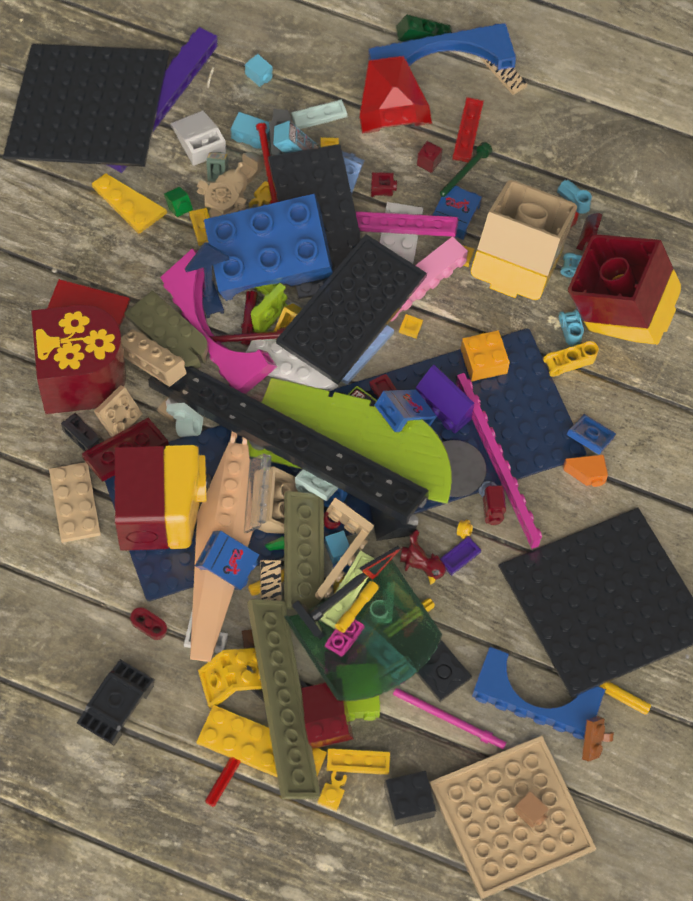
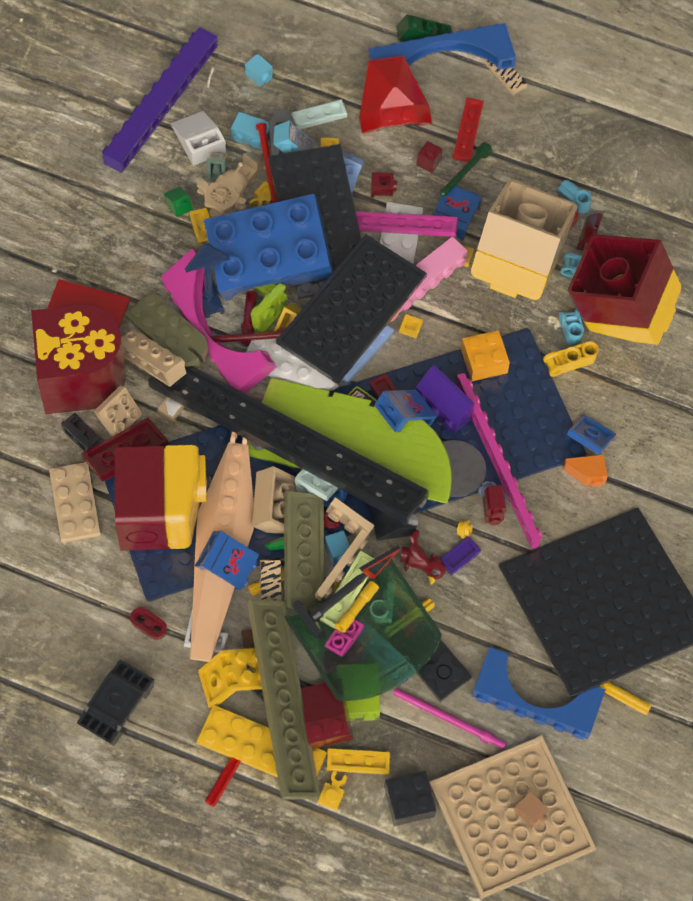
black baseplate [3,43,170,167] -> none
yellow wing [92,173,167,234] -> none
light aqua plate [166,403,204,437] -> none
clear windscreen [244,454,271,533] -> none
dark orange plate [582,716,614,762] -> none

